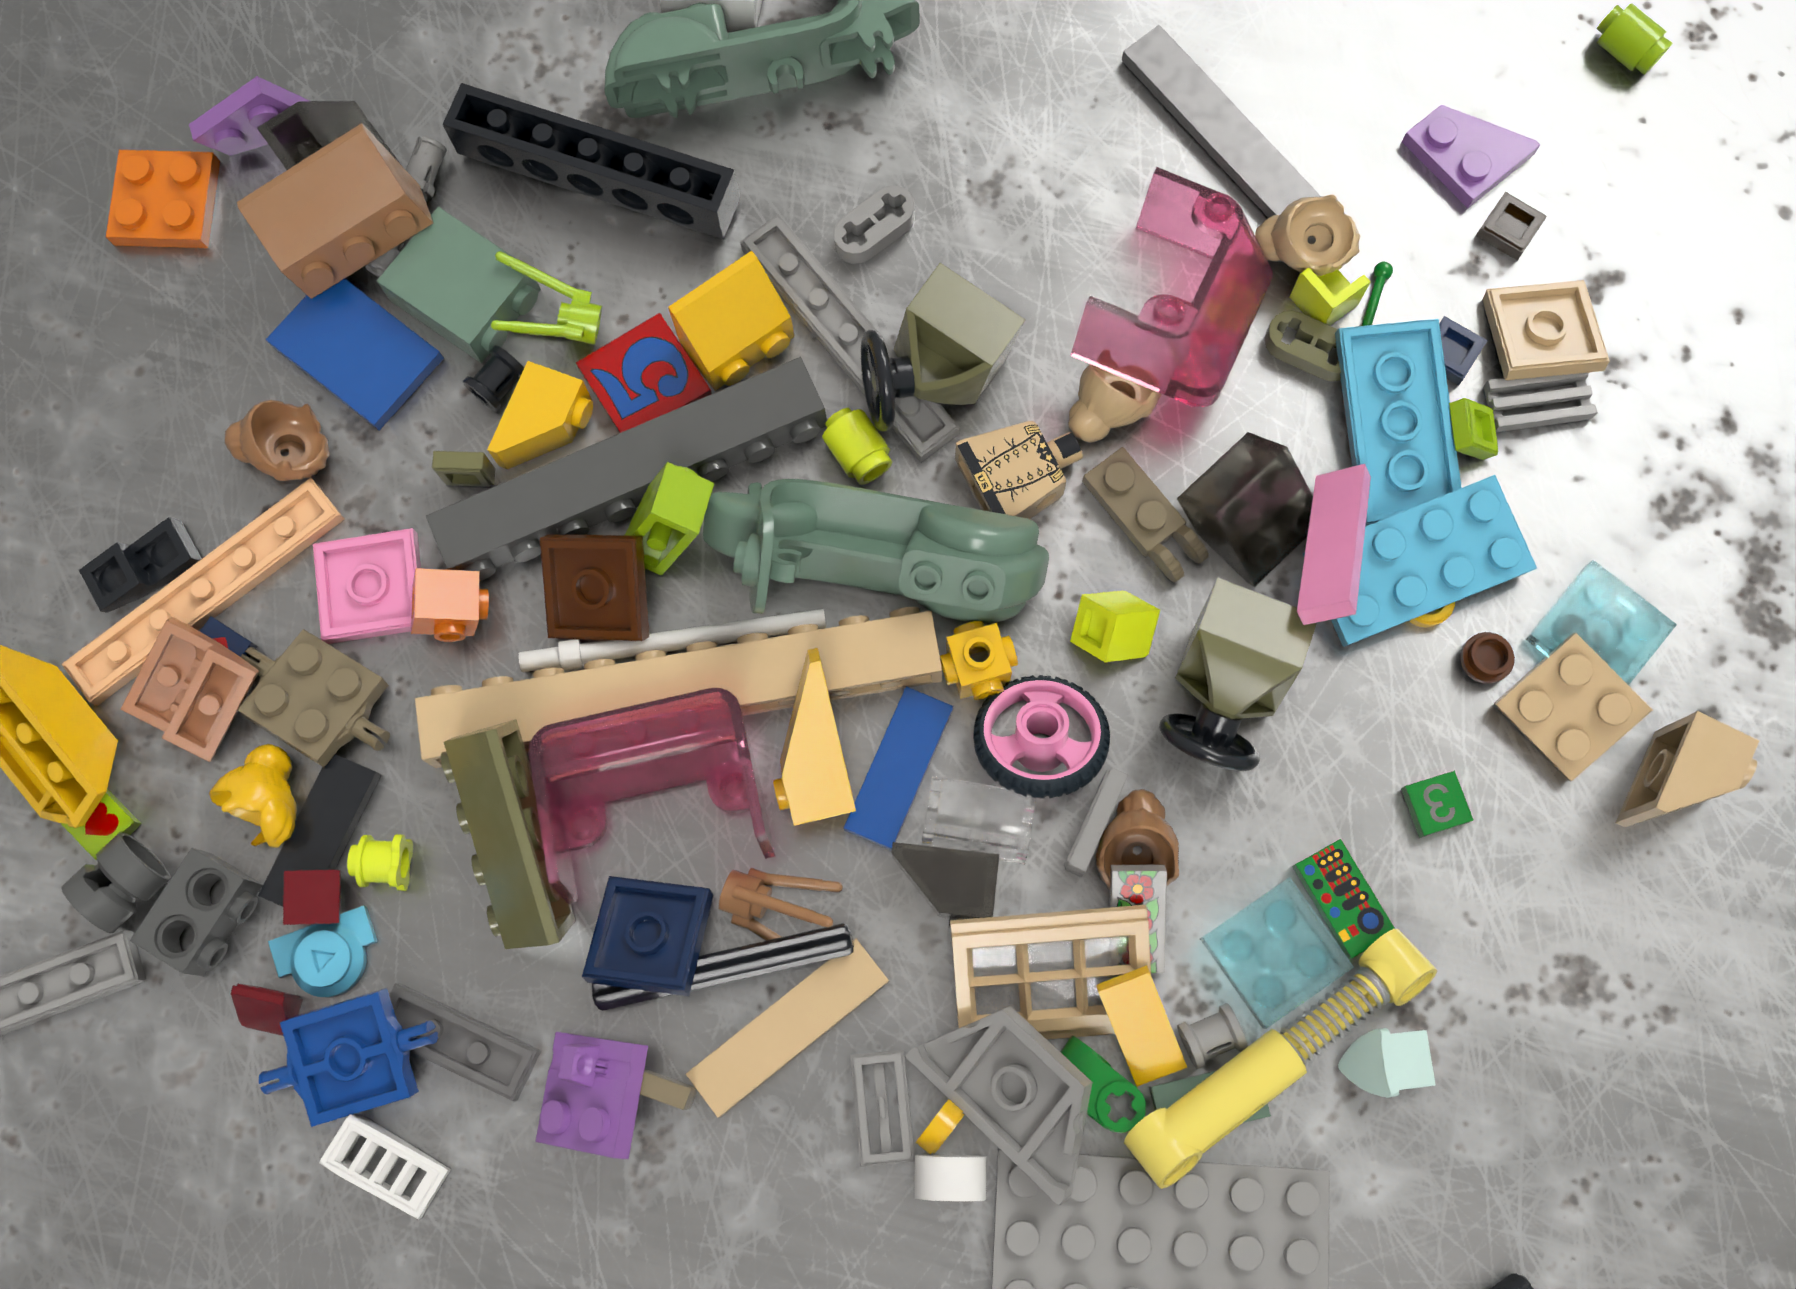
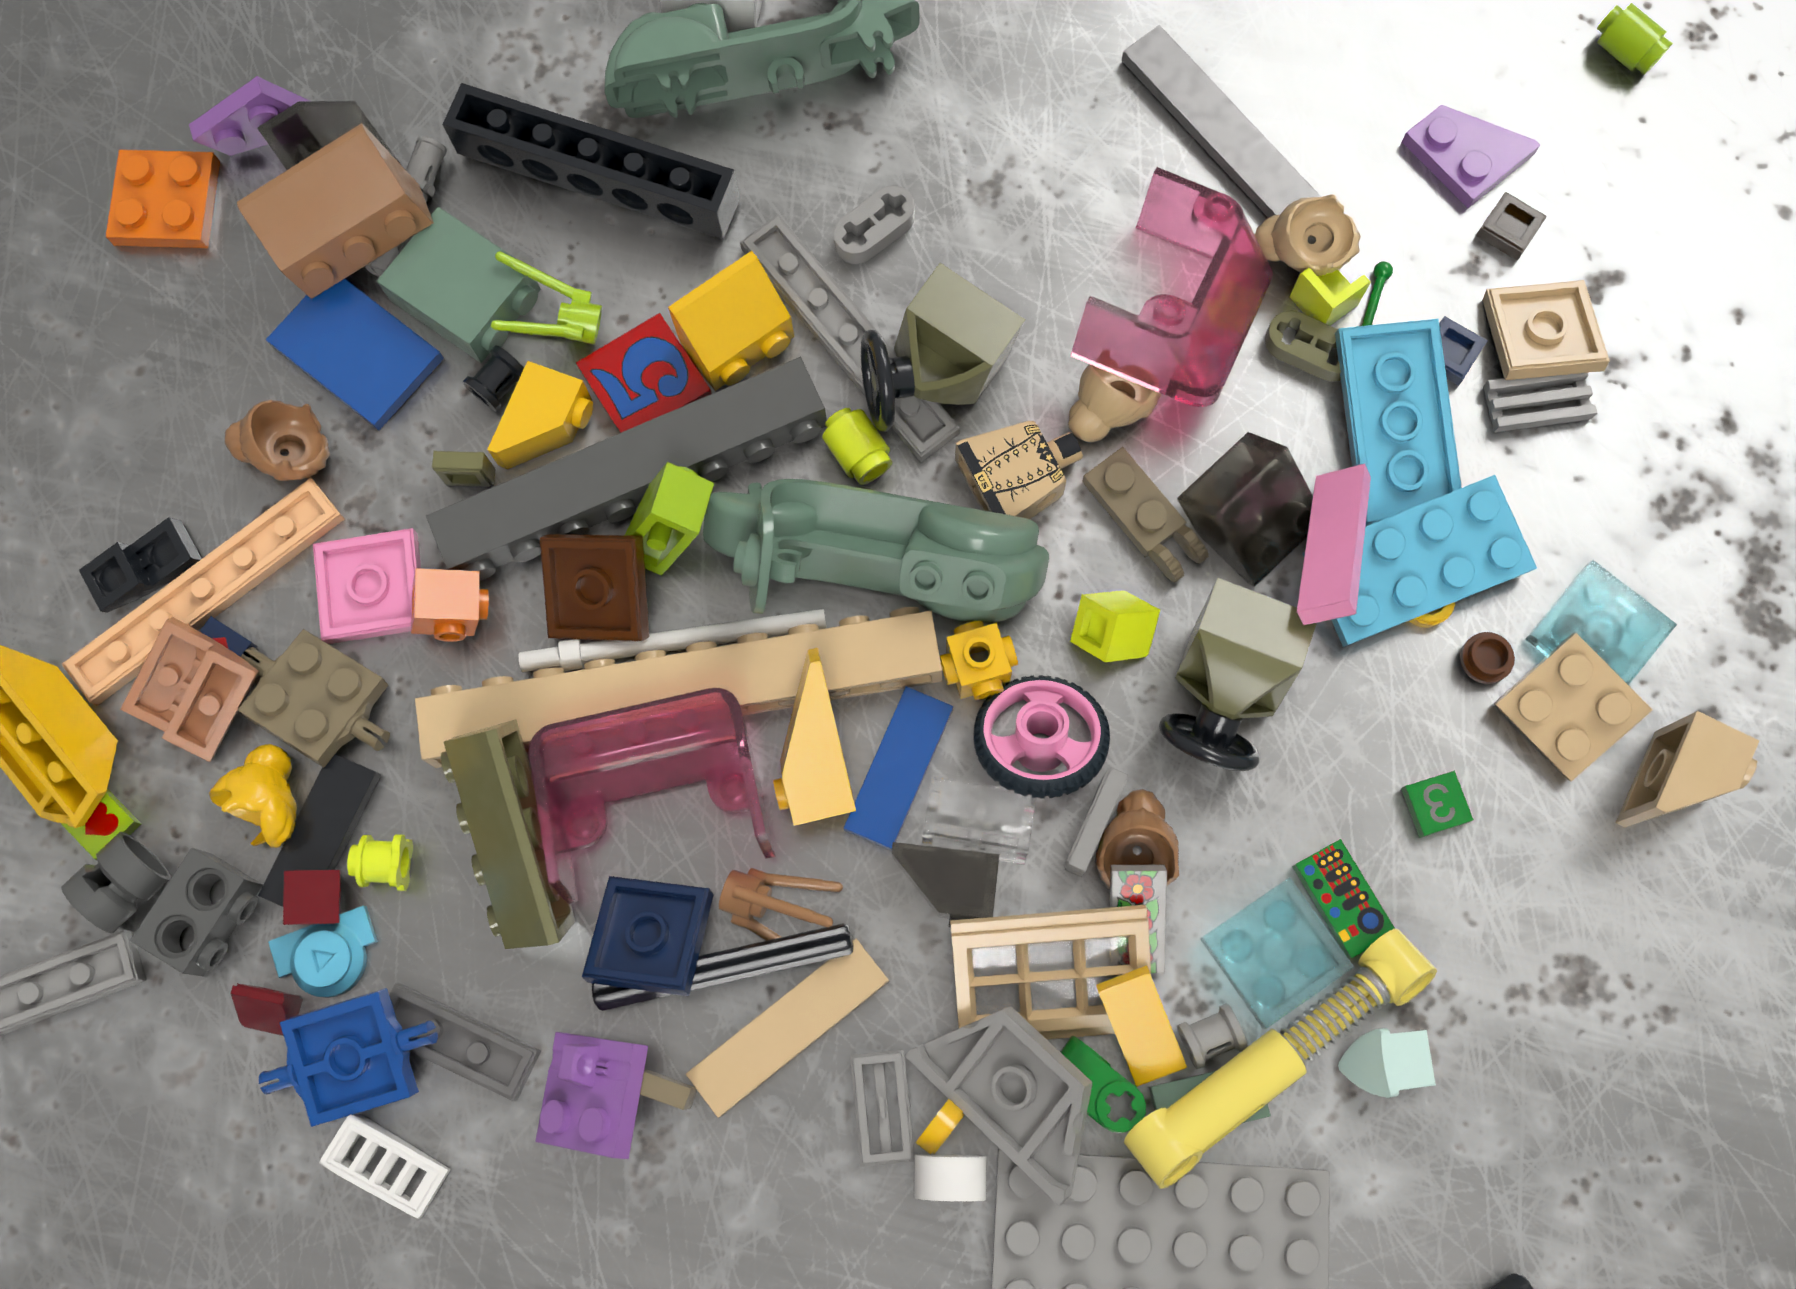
lime tile [1449,398,1499,460] -> none

